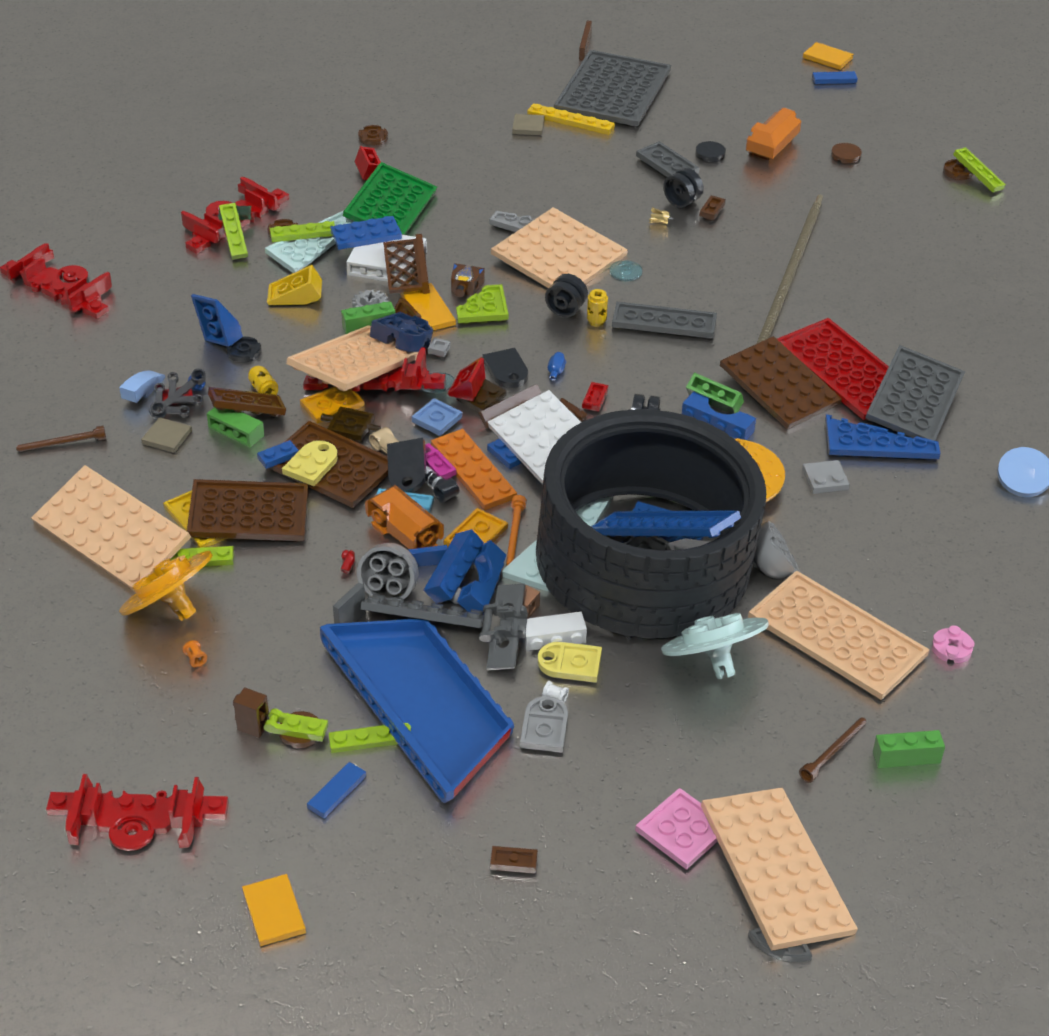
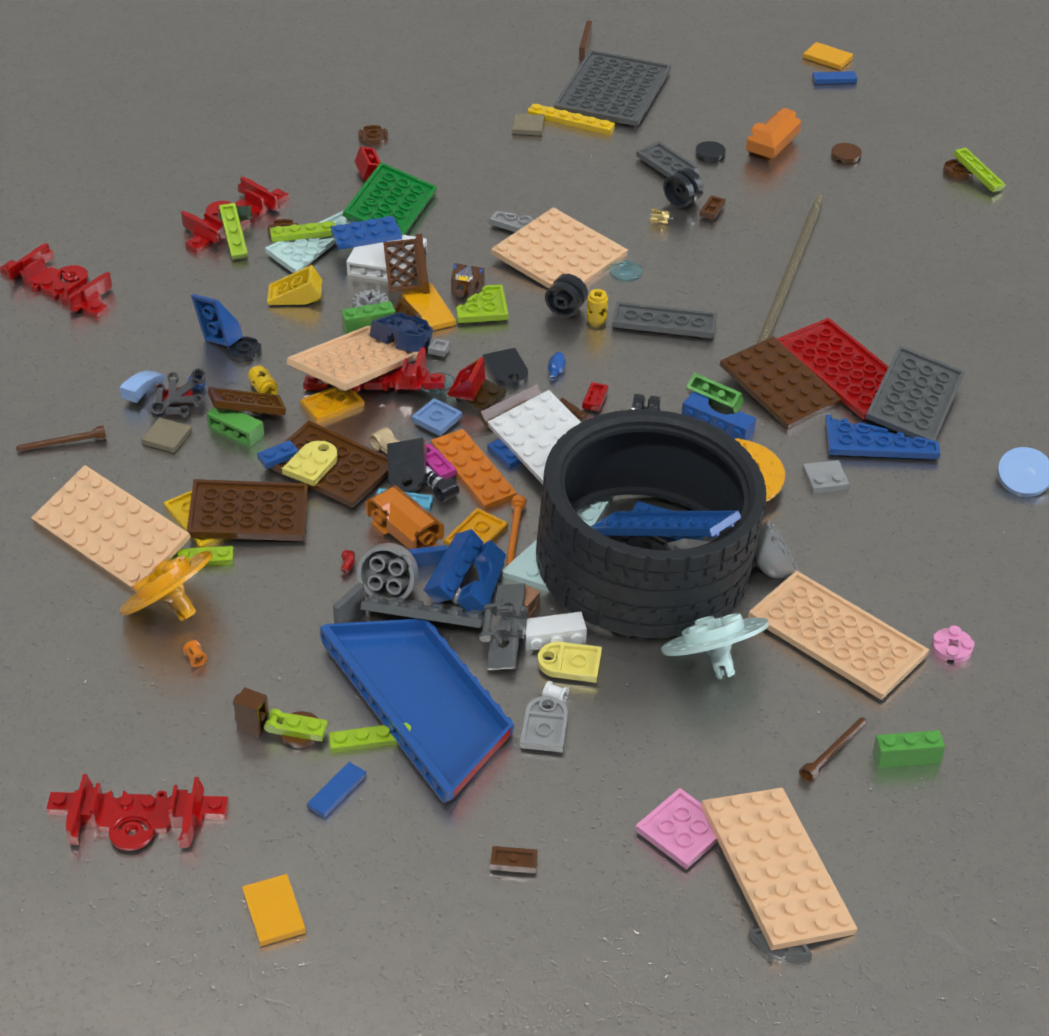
dark brown plate [321,407,381,442] -> none

